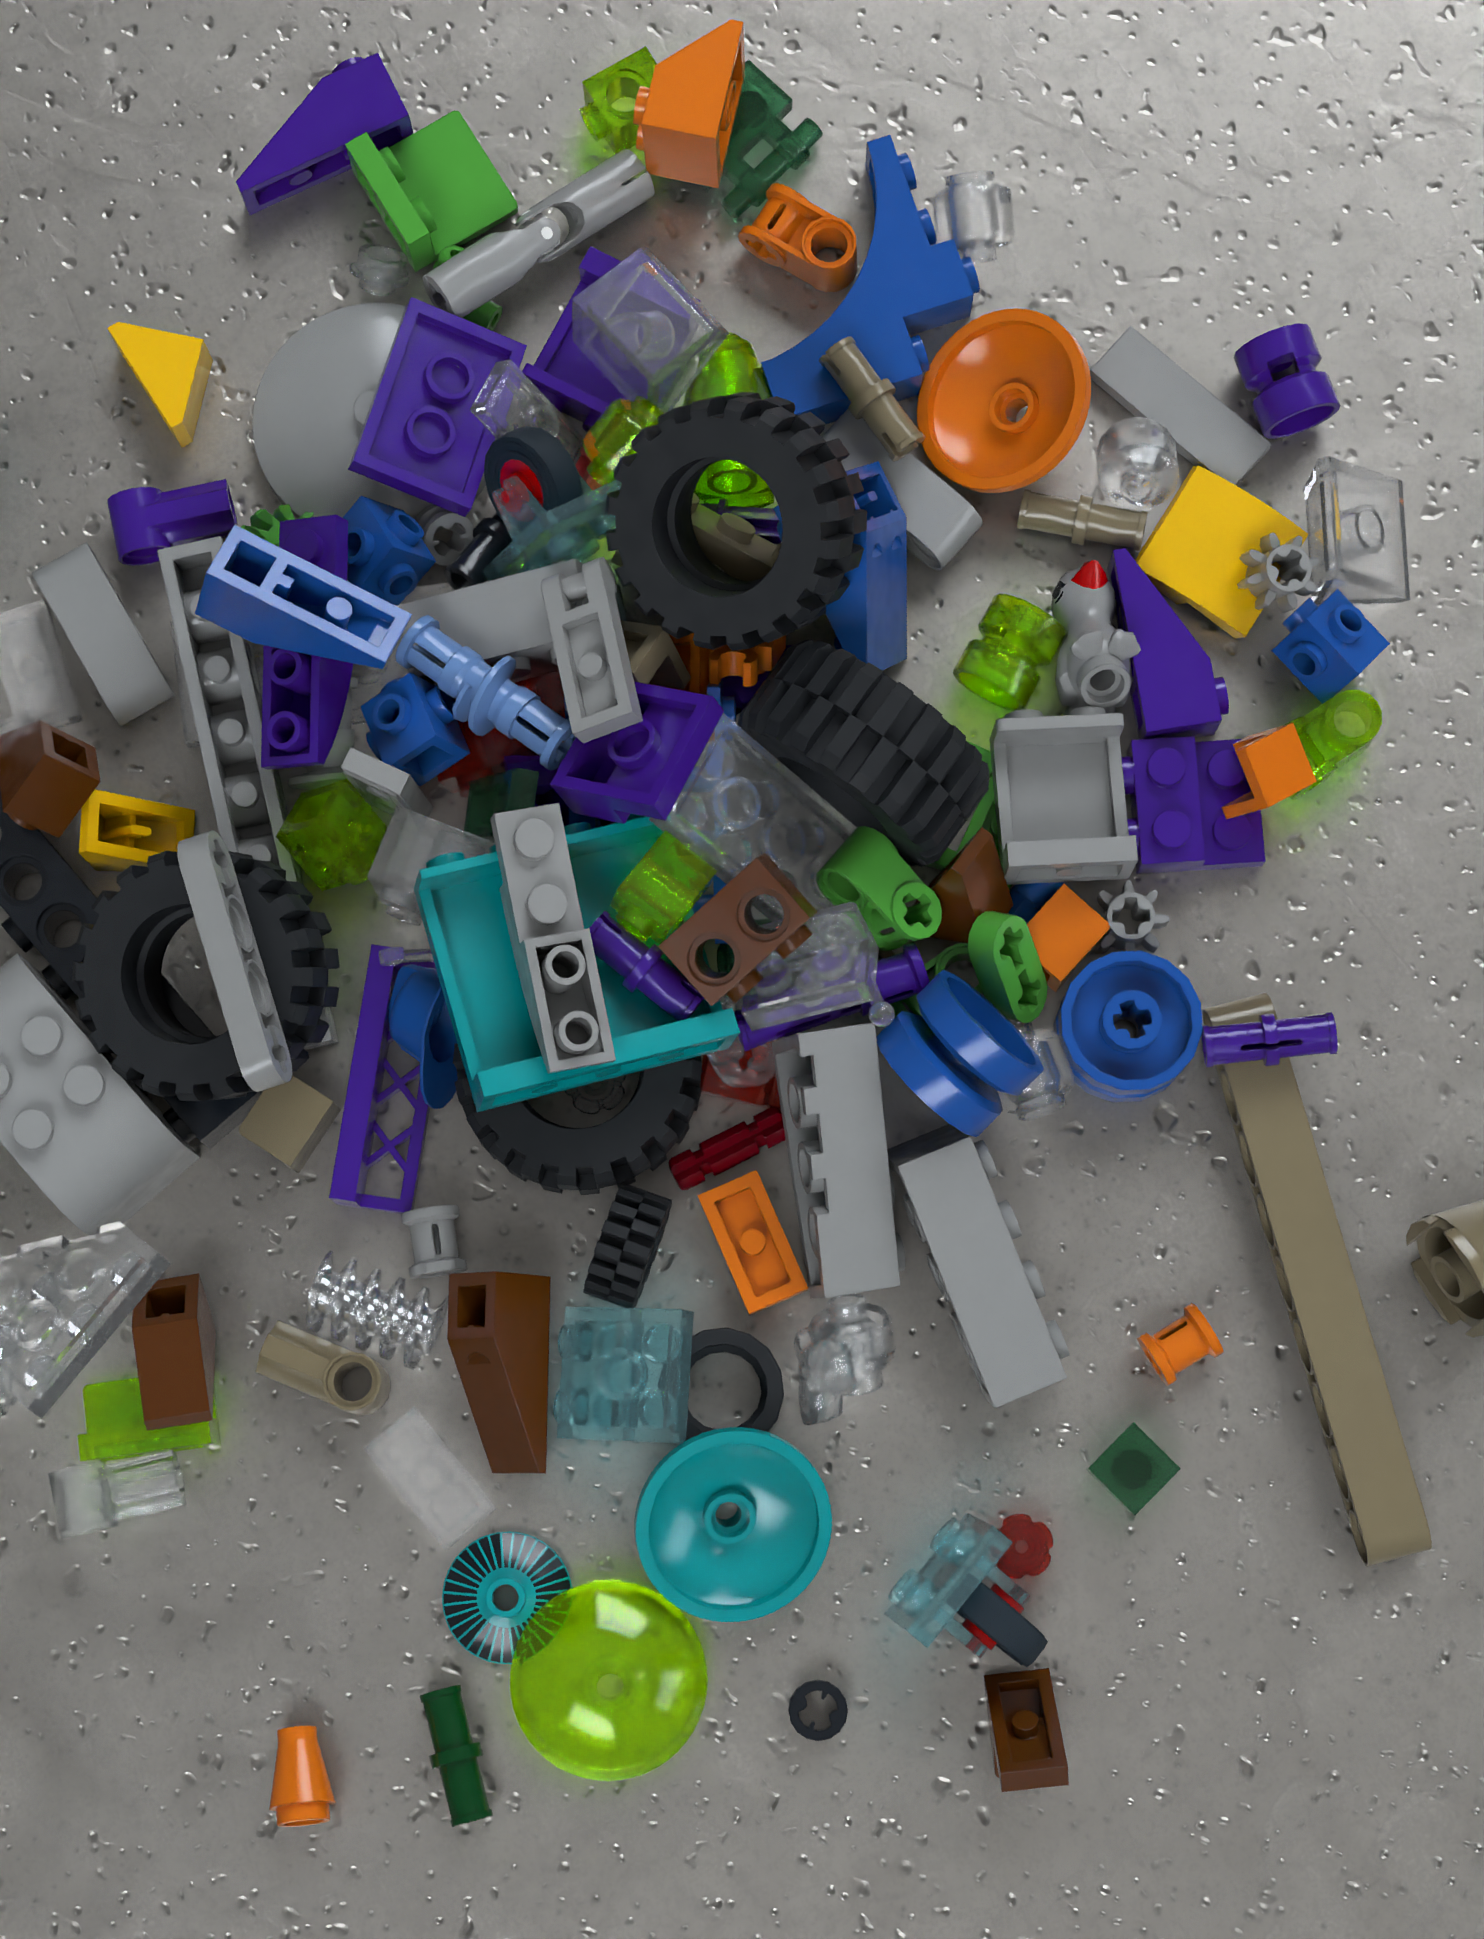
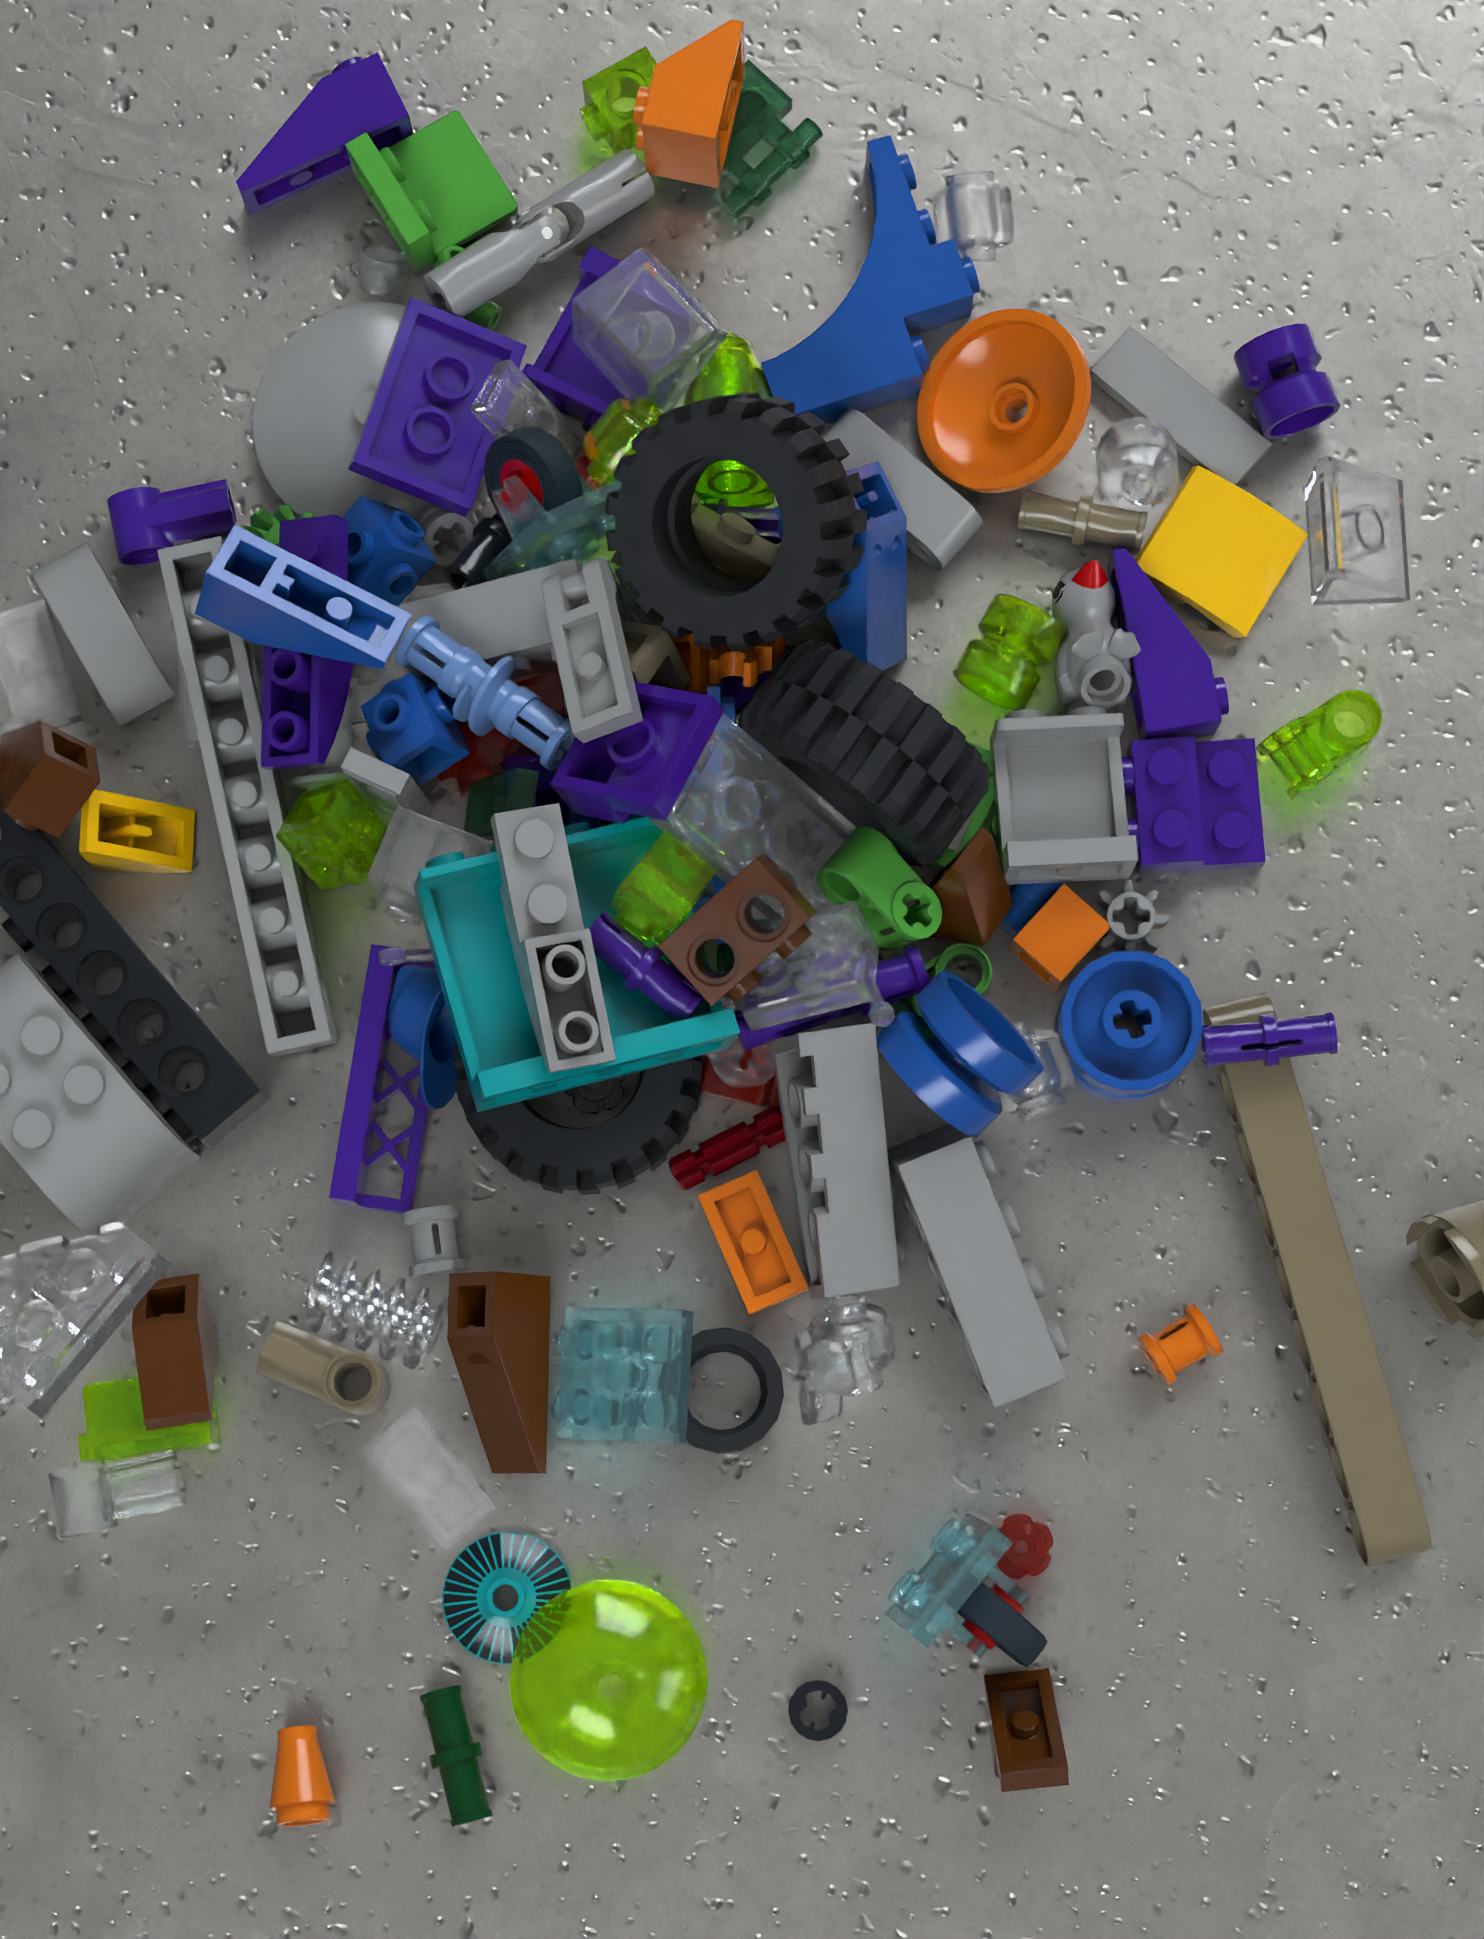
black tyre [72,851,340,1101] -> none
yellow slope [107,322,213,448] -> none
light grey beam [177,830,292,1092] -> none
dark tan panel [239,1075,341,1173] -> none
black tyre [583,1183,672,1310] -> none
teal dish [634,1427,832,1622] -> none
orange piece [738,183,858,292] -> none
dark tan pin [819,336,925,462] -> none
bright green beam [968,911,1048,1023] -> none
clear green plate [1086,1422,1181,1516] -> none
orange panel [1222,723,1317,819] -> none
light grey gear [1237,532,1320,613] -> none
blue brick [1271,589,1390,705] -> none

